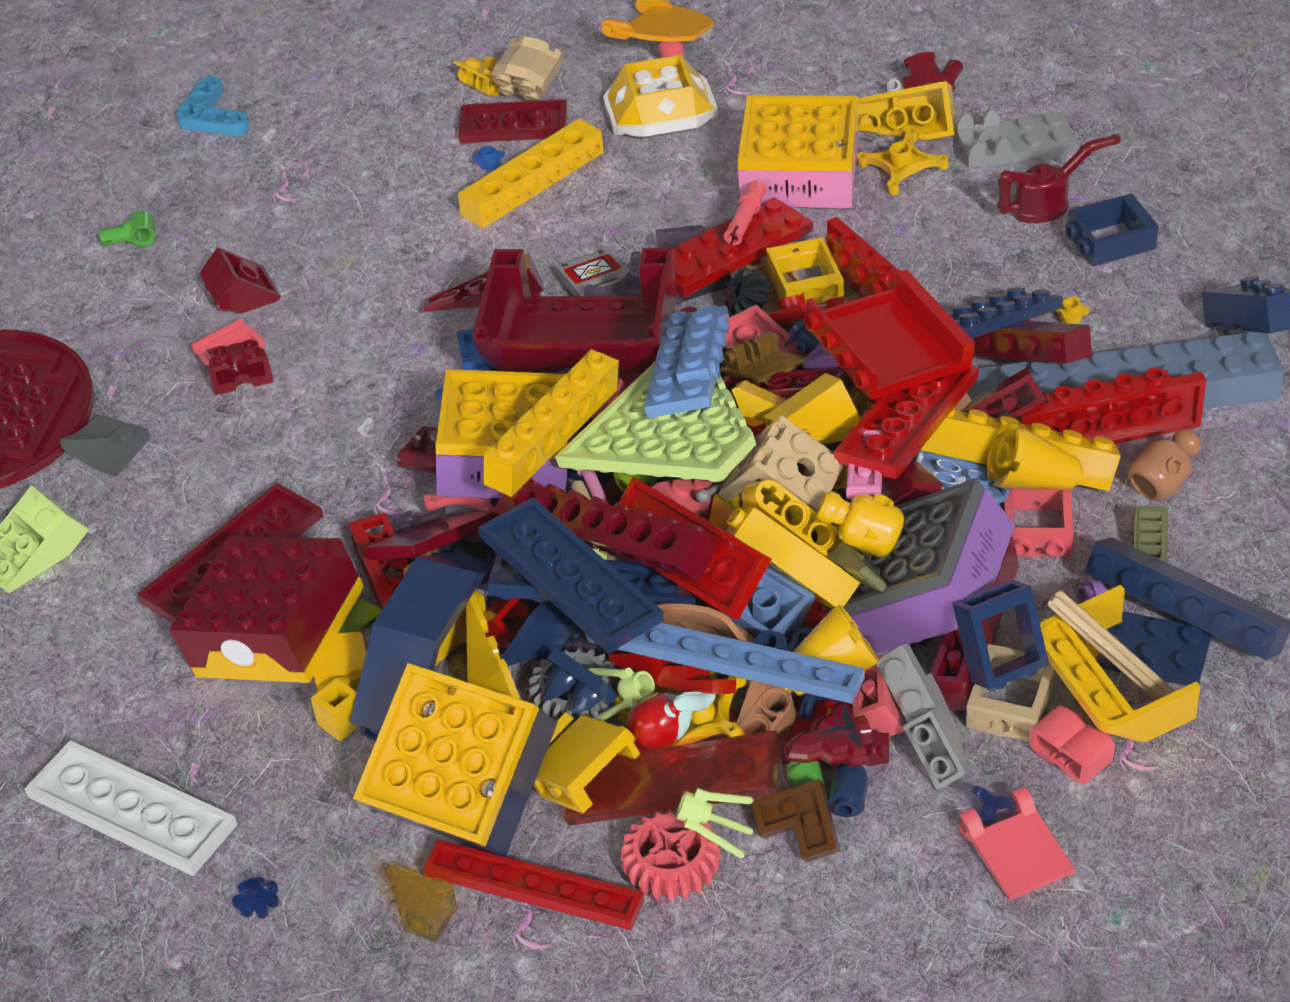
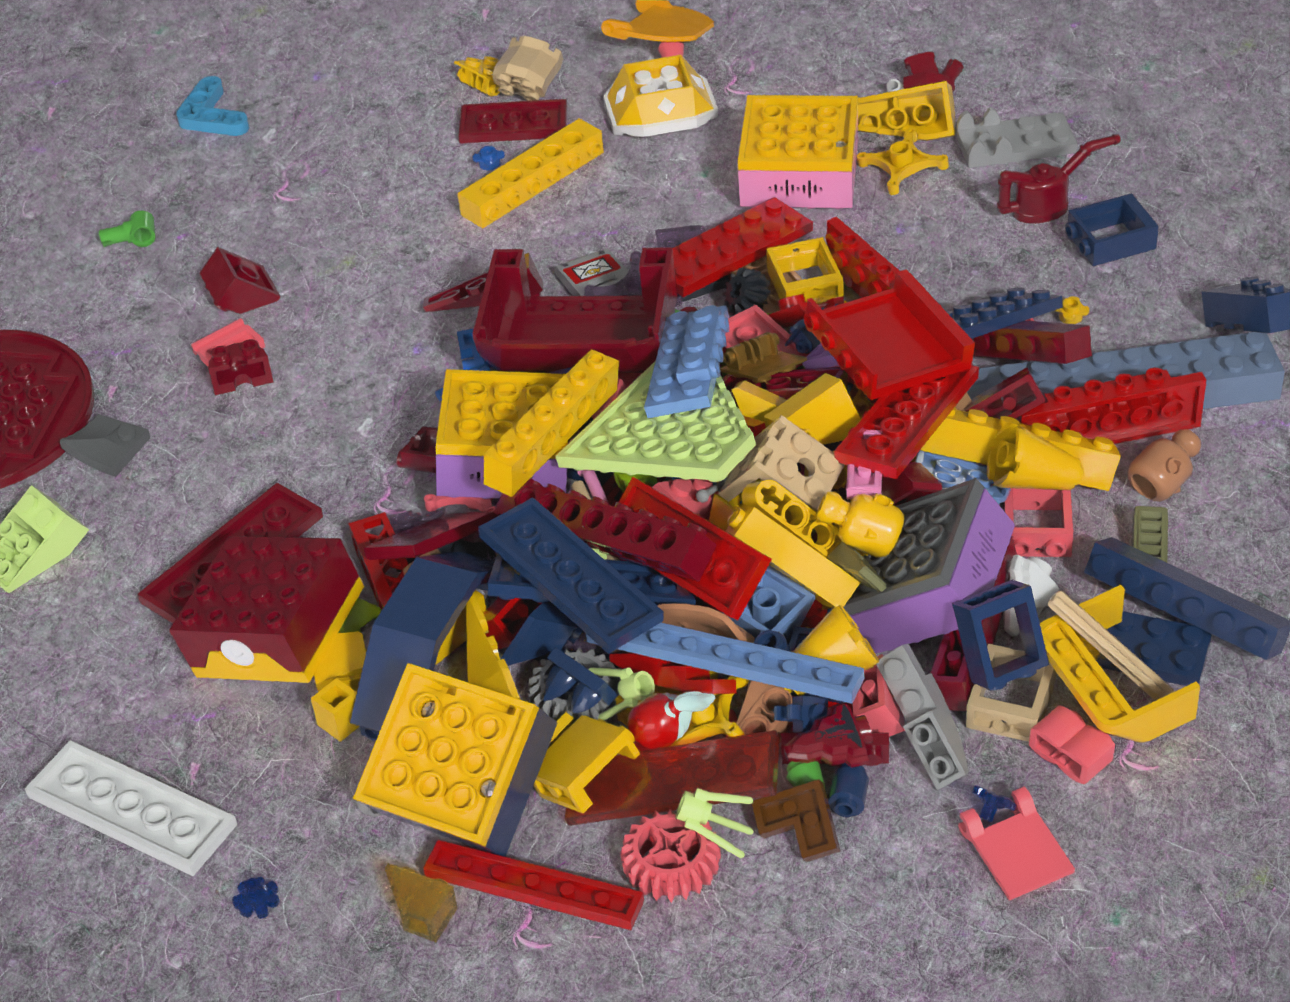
coral pin [724,180,766,246] -> none
medium lavender plate [1076,578,1106,604] -> none
none -> dark blue plate [774,696,828,733]
none -> white rock [1002,555,1059,636]

